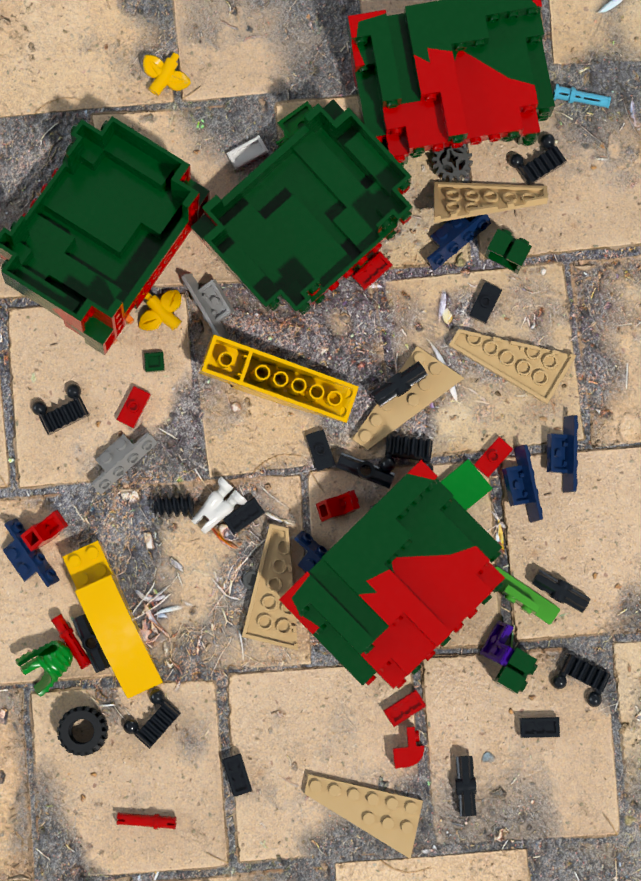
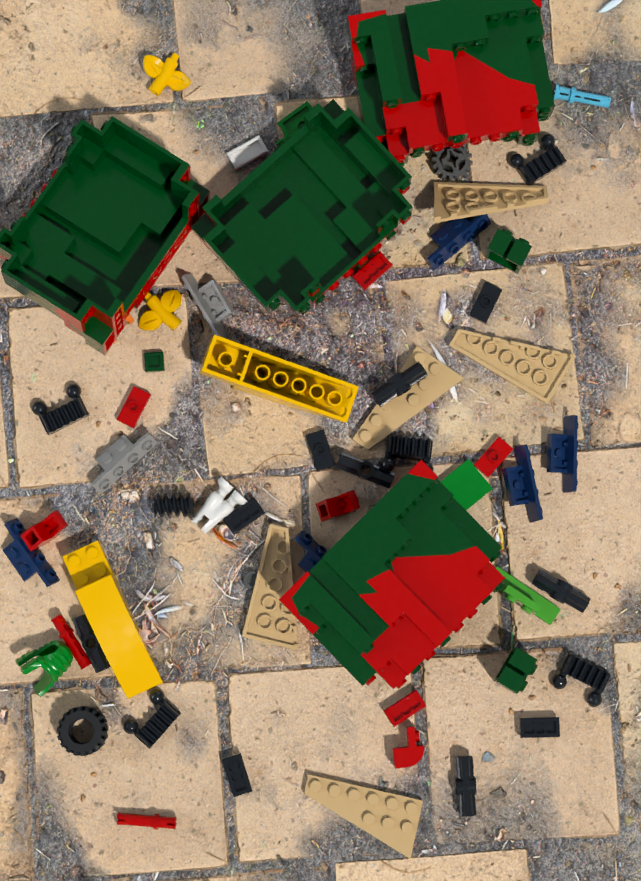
dark purple tile [479,620,515,667] -> none

